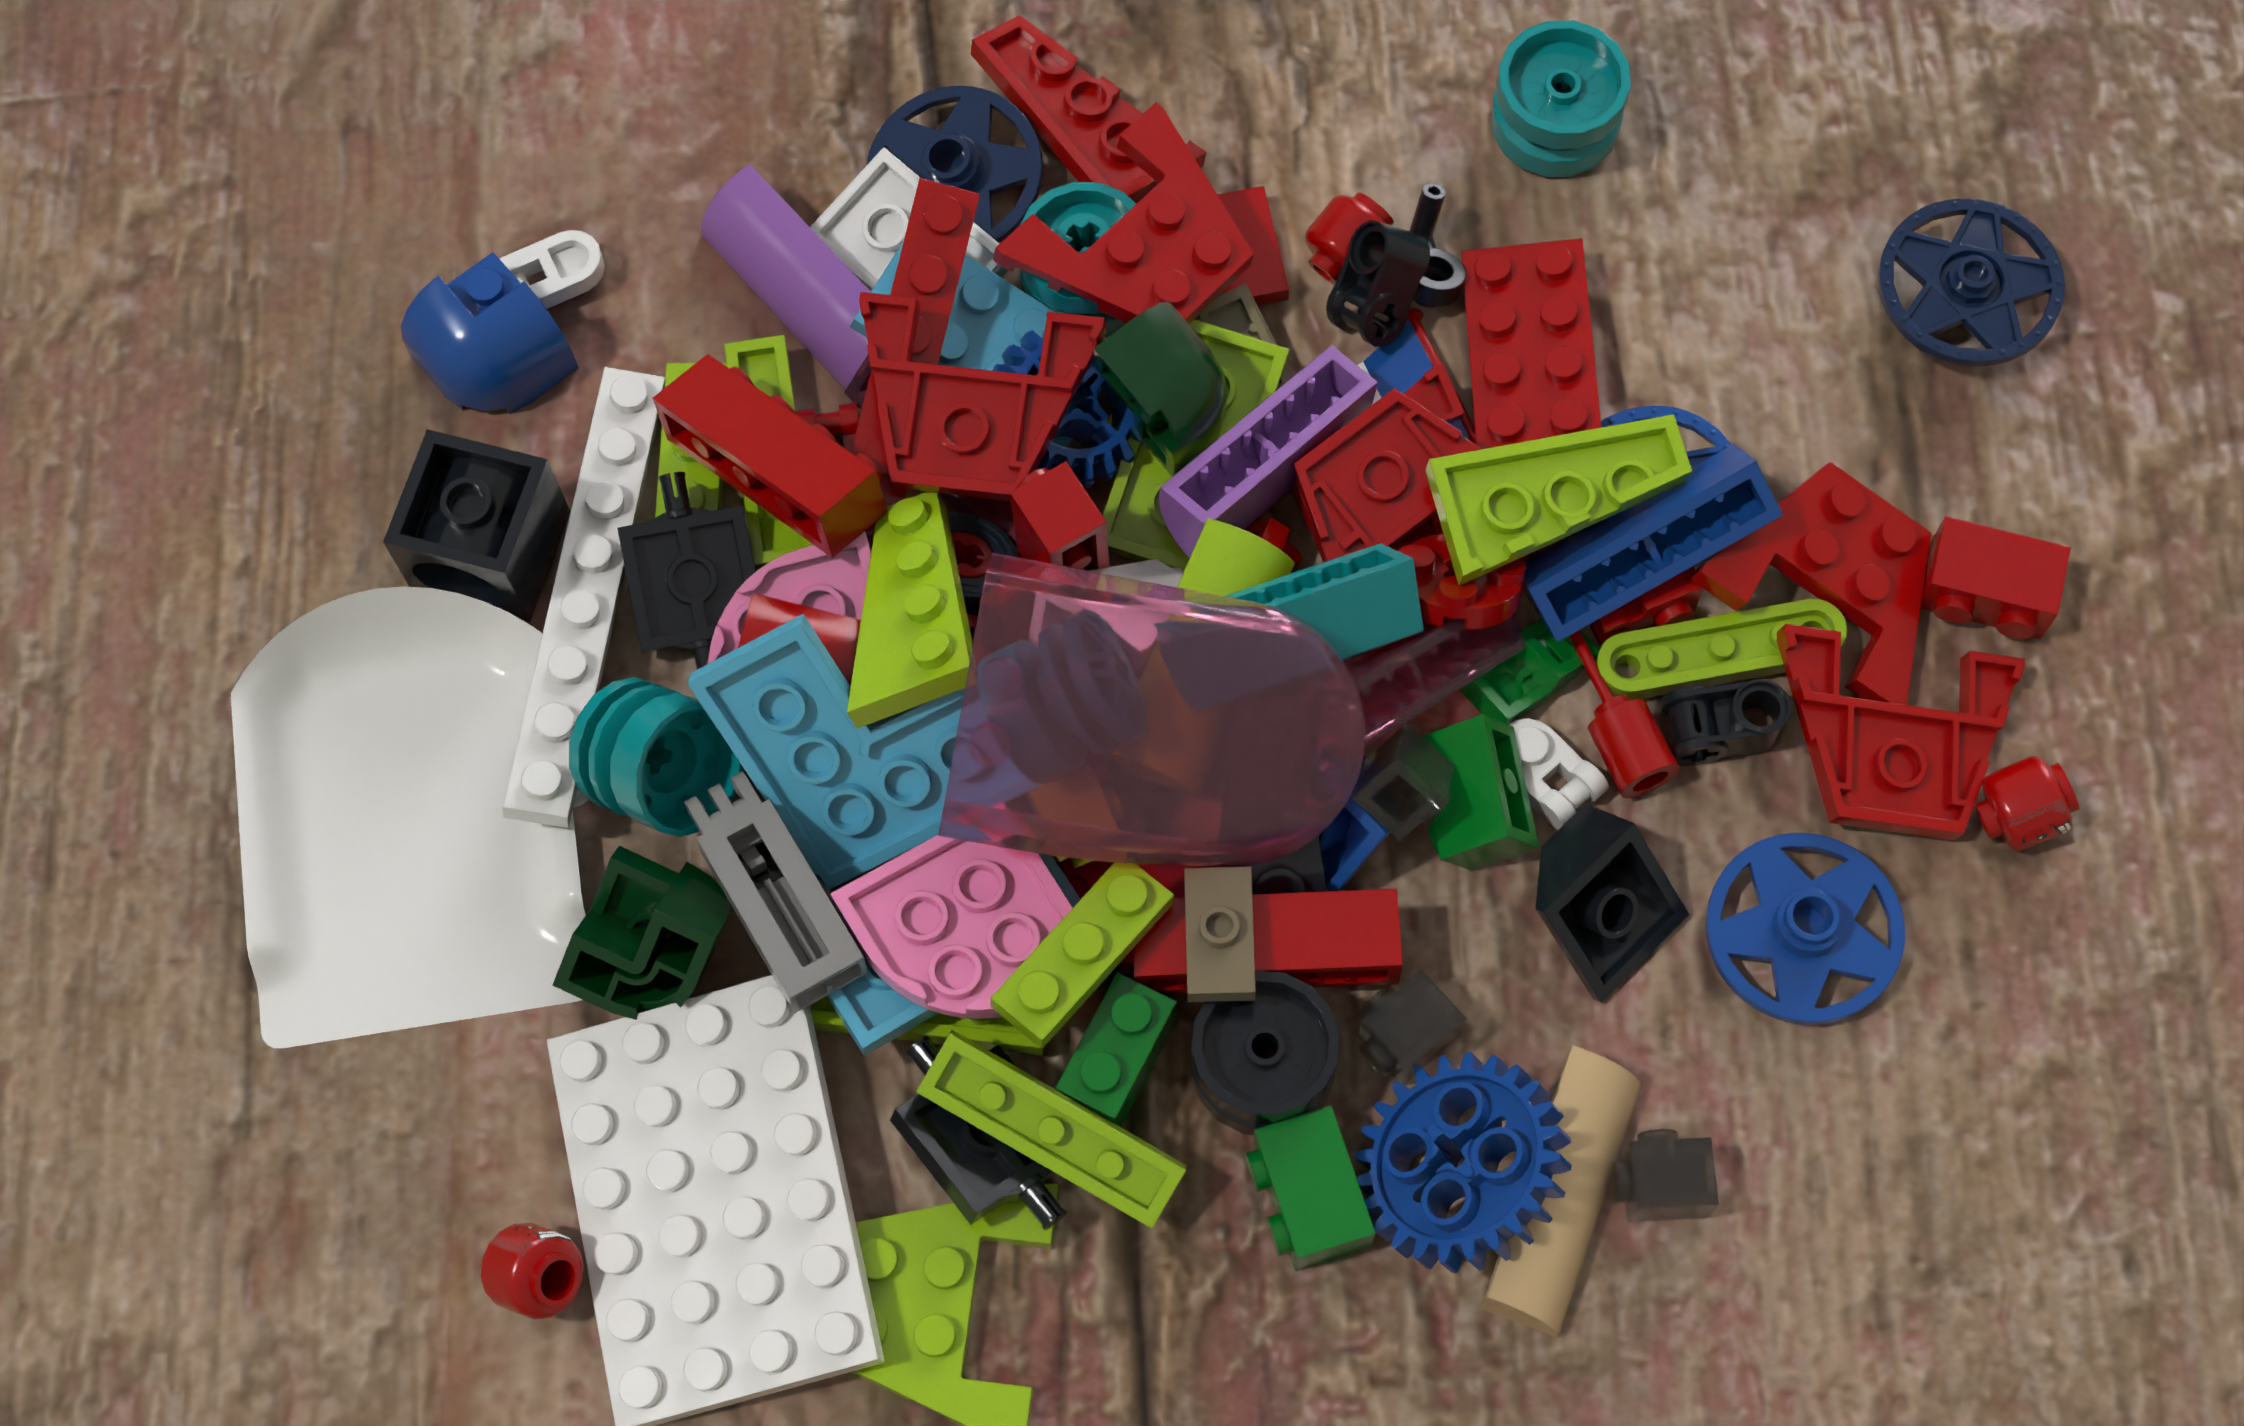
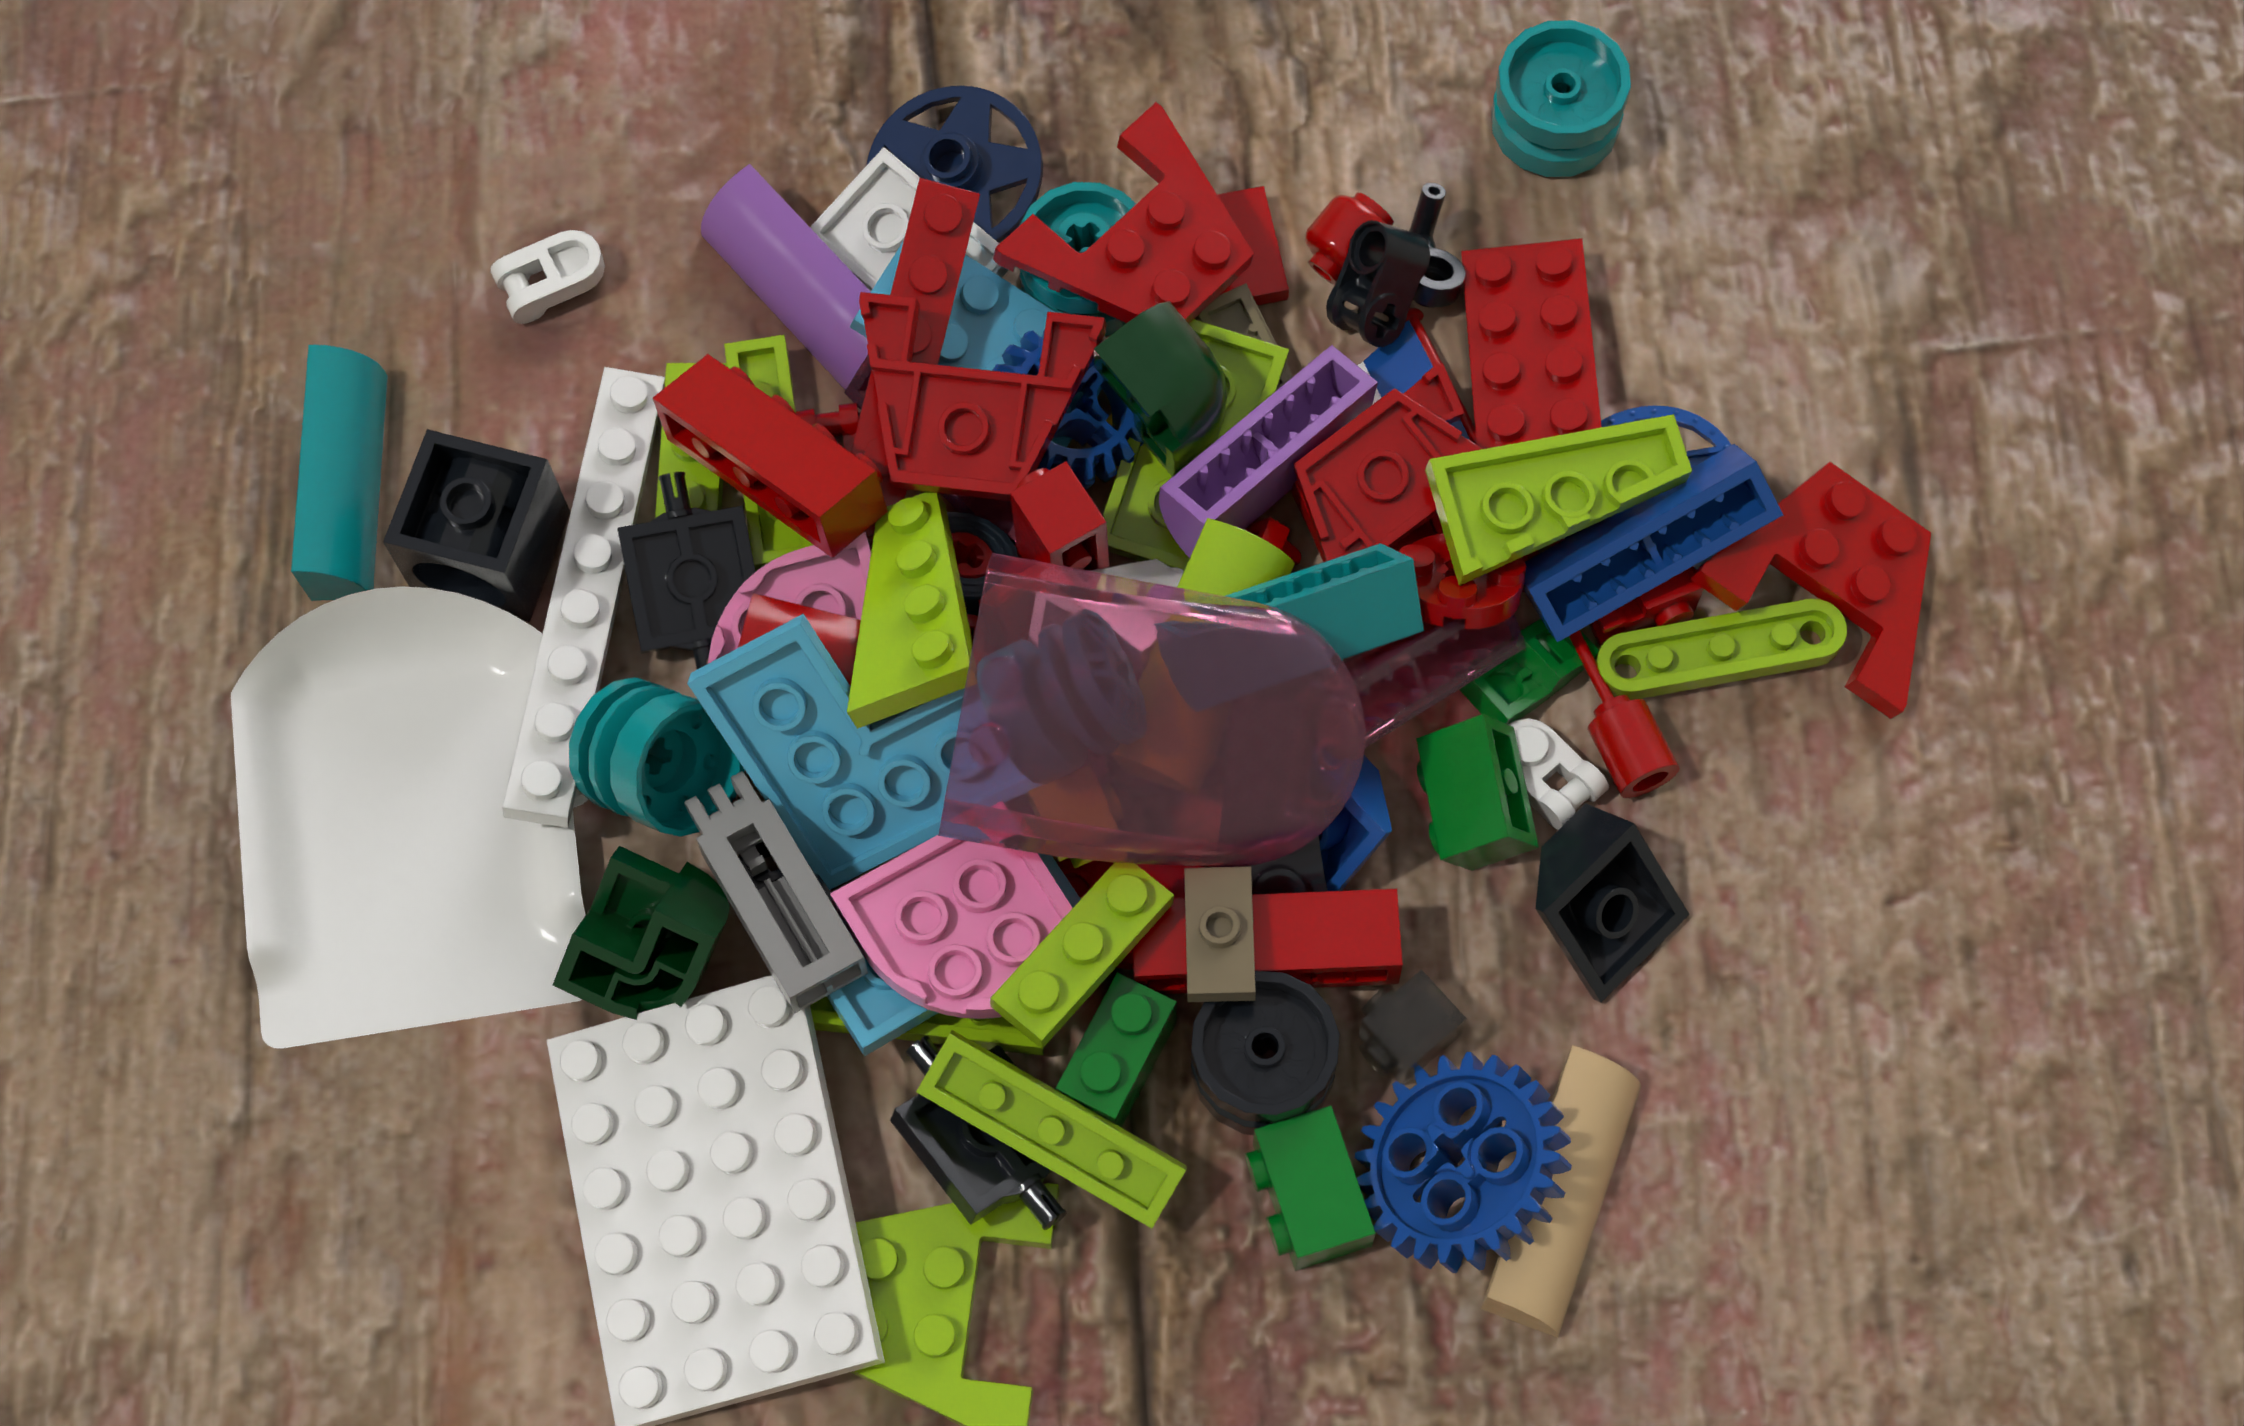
blue brick [401,252,579,414] -> none
red head [480,1223,584,1319] -> none
red wing [970,15,1207,204] -> none
clear smoke brick [1352,723,1454,841] -> none
clear smoke brick [1612,1129,1719,1222] -> none
black piece [1660,679,1791,766] -> none
blue wheel [1705,833,1905,1025] -> none
red wing [1777,624,2025,840] -> none
dark blue wheel [1878,198,2065,366] -> none
red brick [1921,516,2071,639] -> none
red head [1974,756,2080,851] -> none
none -> teal brick [291,345,388,601]

